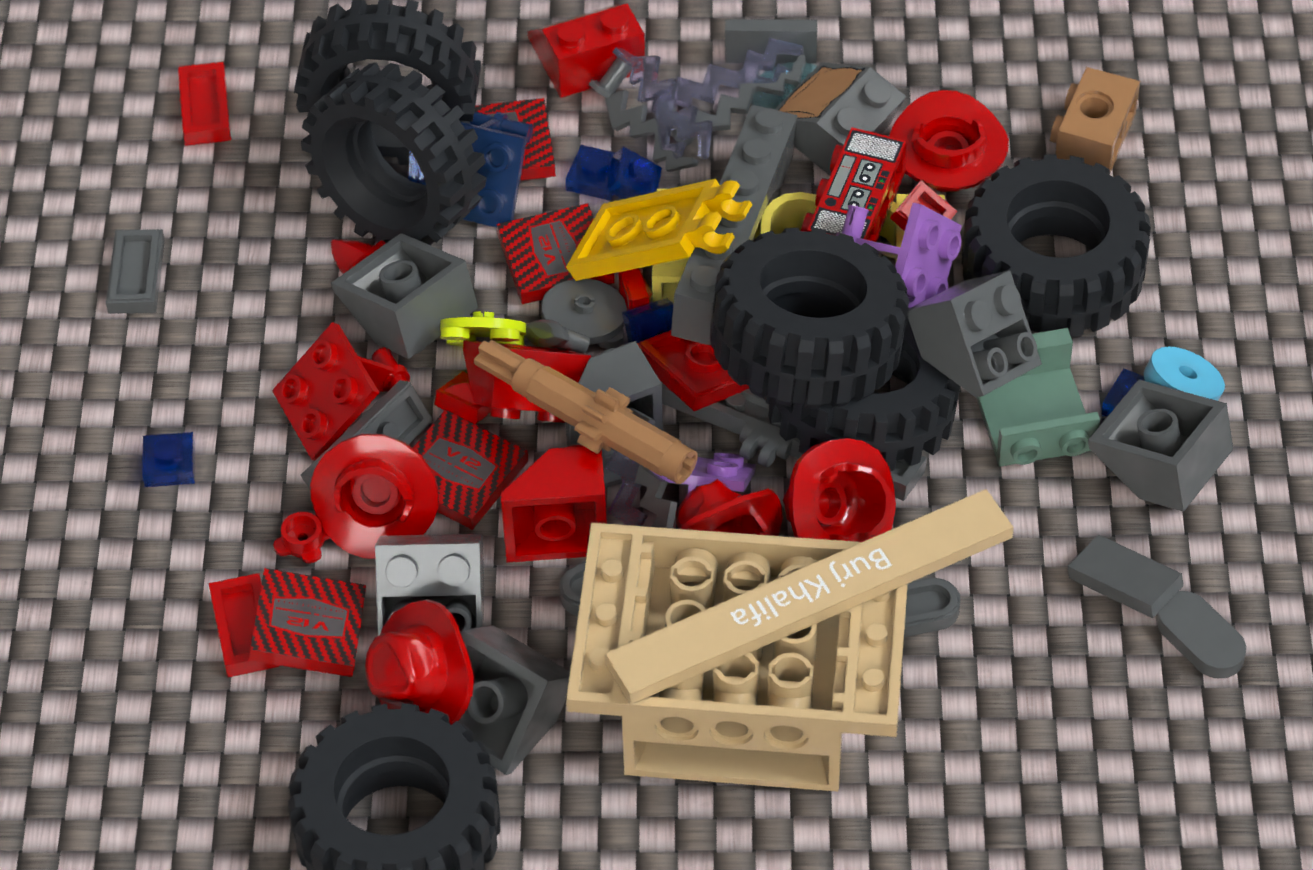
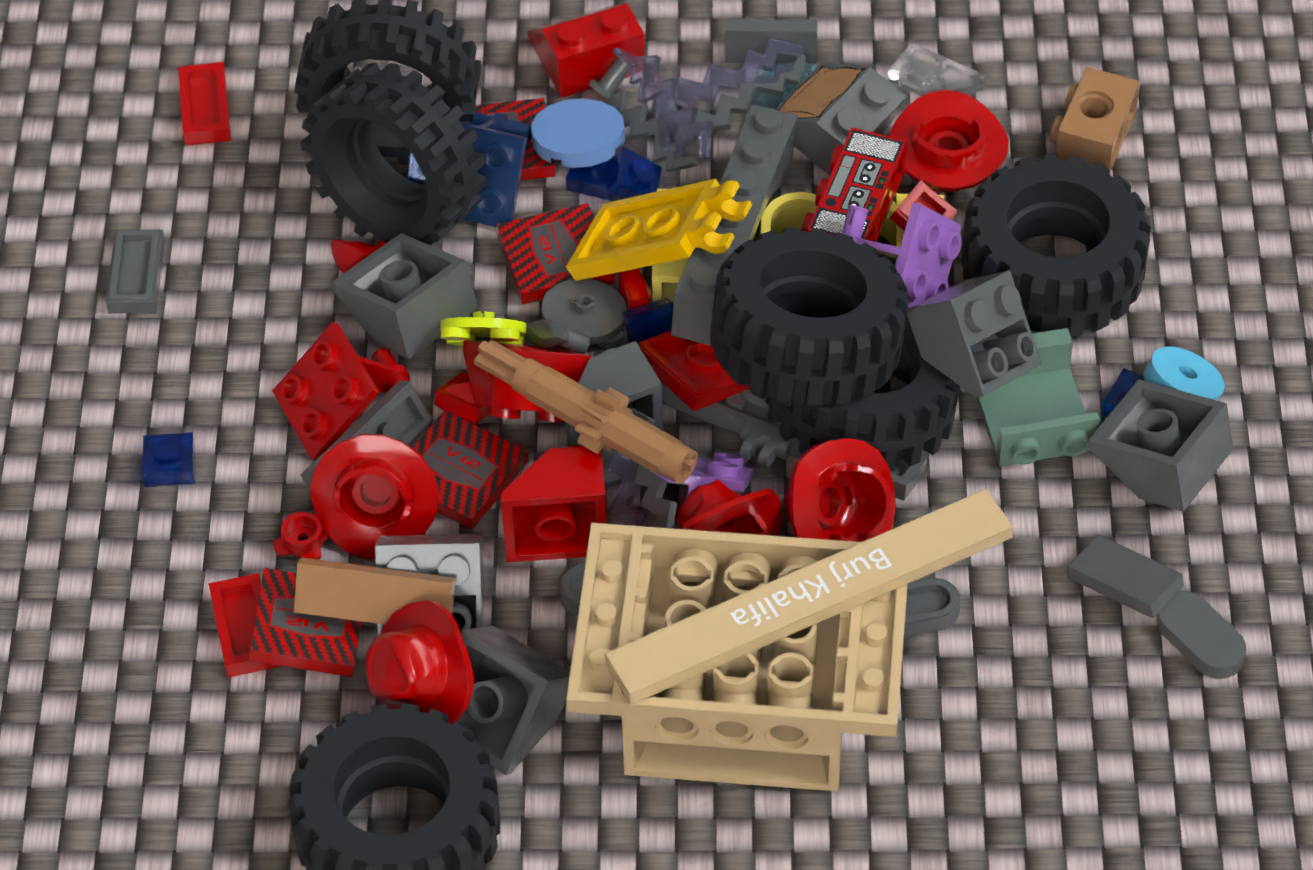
none -> medium nougat tile [294,557,456,625]
none -> medium blue tile [531,98,625,168]
none -> clear tile [888,43,986,96]

